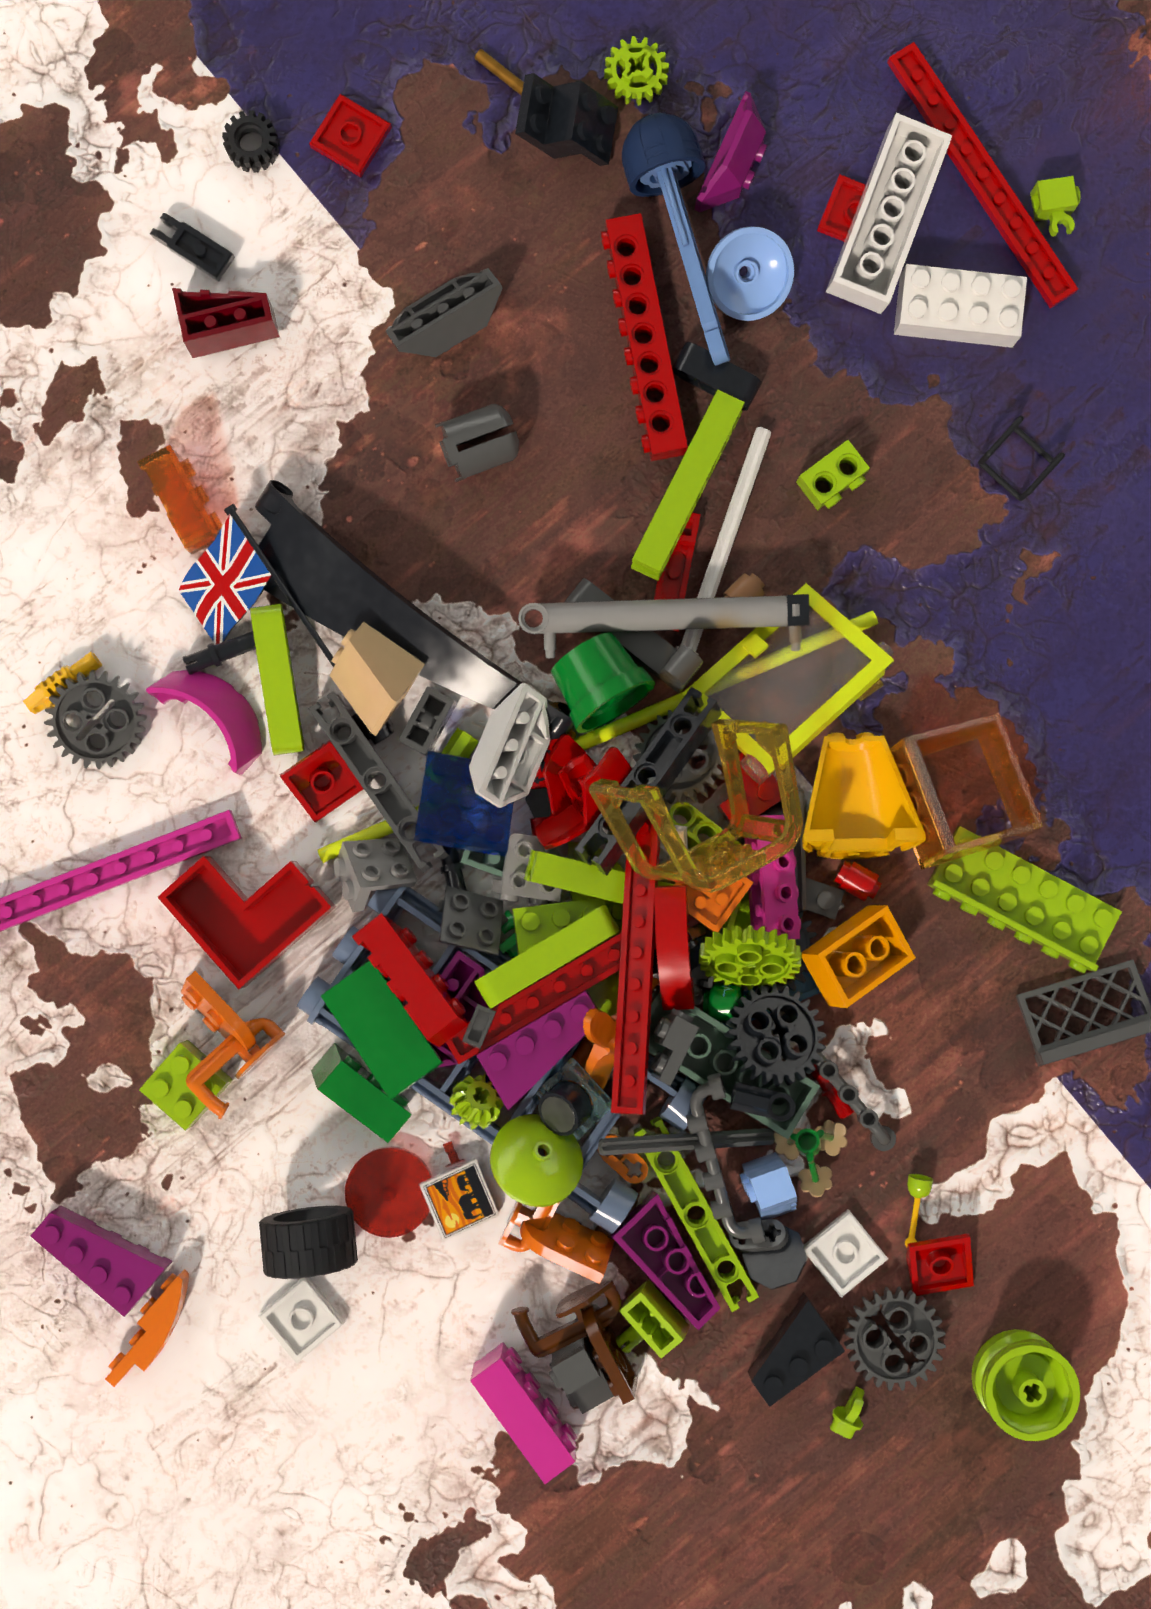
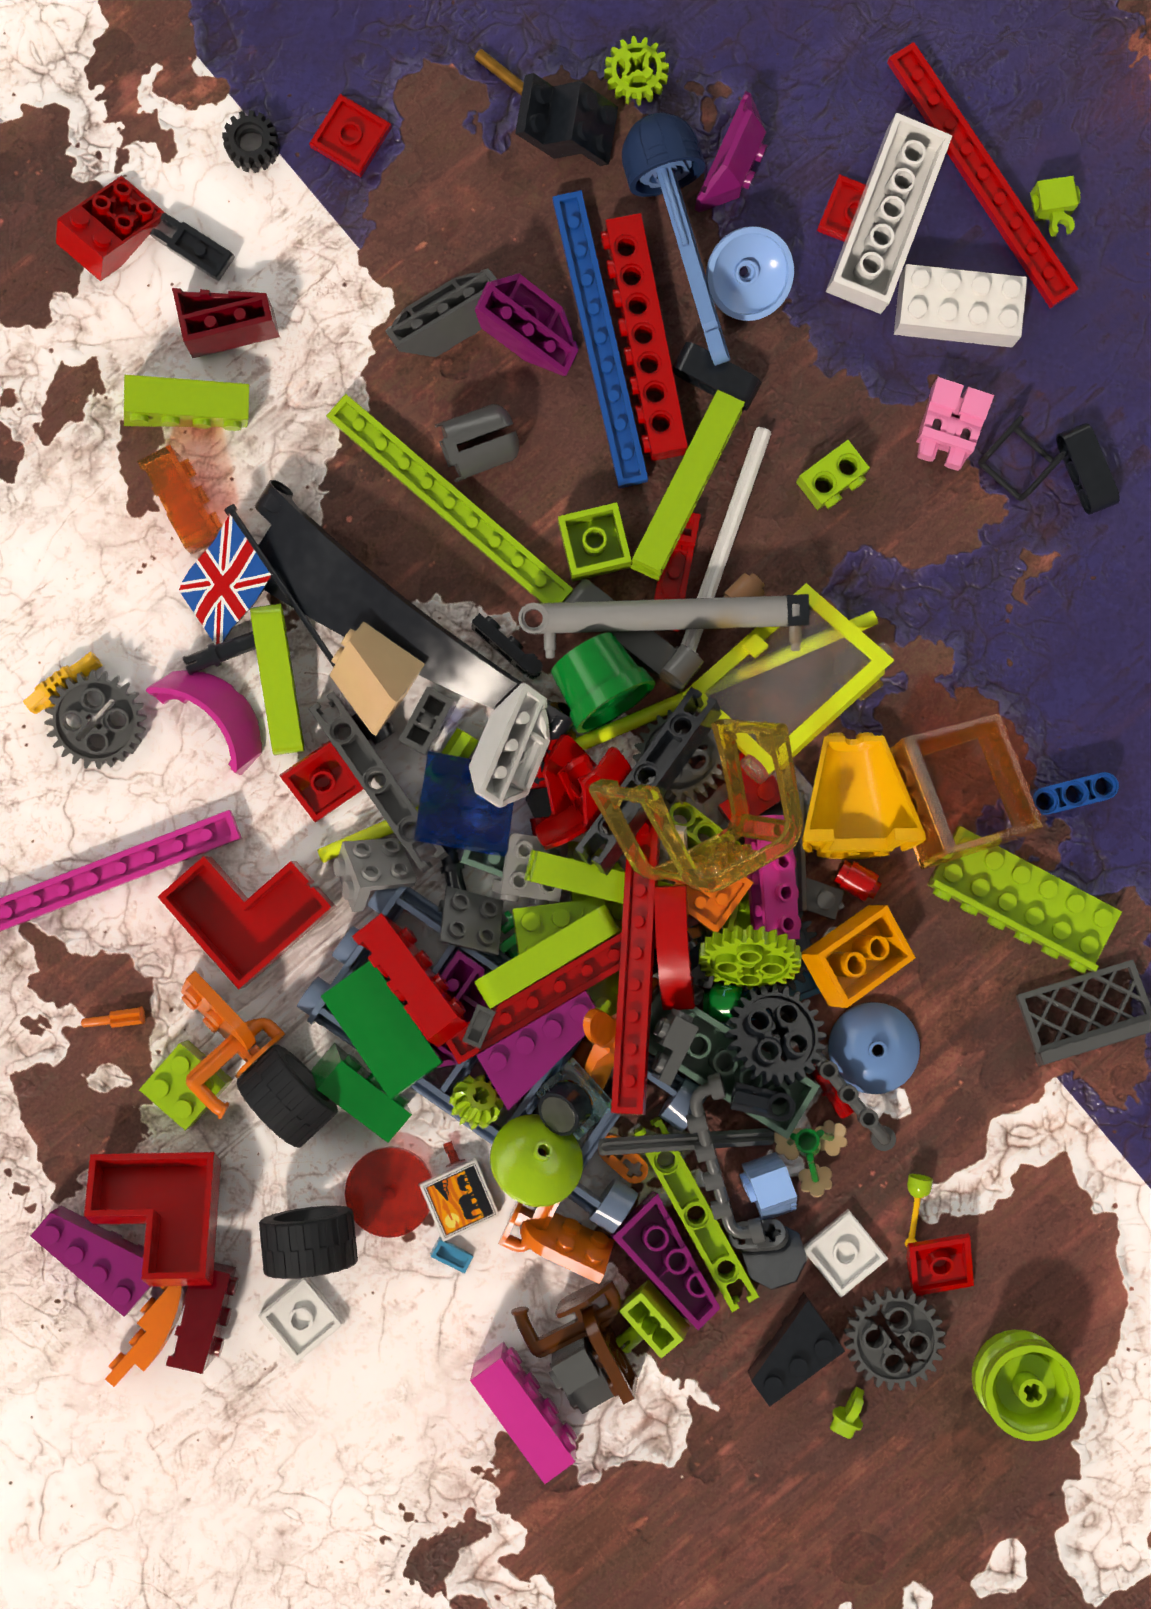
none -> red slope [56,175,165,281]
none -> orange axle [81,1006,145,1028]
none -> red piece [84,1152,221,1286]
none -> lime wedge [124,374,249,431]
none -> dark red wedge [165,1262,239,1374]
none -> black tyre [237,1045,338,1148]
none -> lime plate [326,394,573,603]
none -> dark azure piece [430,1237,474,1274]
none -> black hinge [471,613,543,679]
none -> magenta wedge [475,273,579,376]
none -> blue plate [552,190,648,488]
none -> lime brick [558,502,632,582]
none -> medium blue dish [828,1002,920,1094]
none -> bright pink hips [916,377,994,471]
none -> blue beam [1025,772,1119,816]
none -> black beam [1056,423,1120,515]

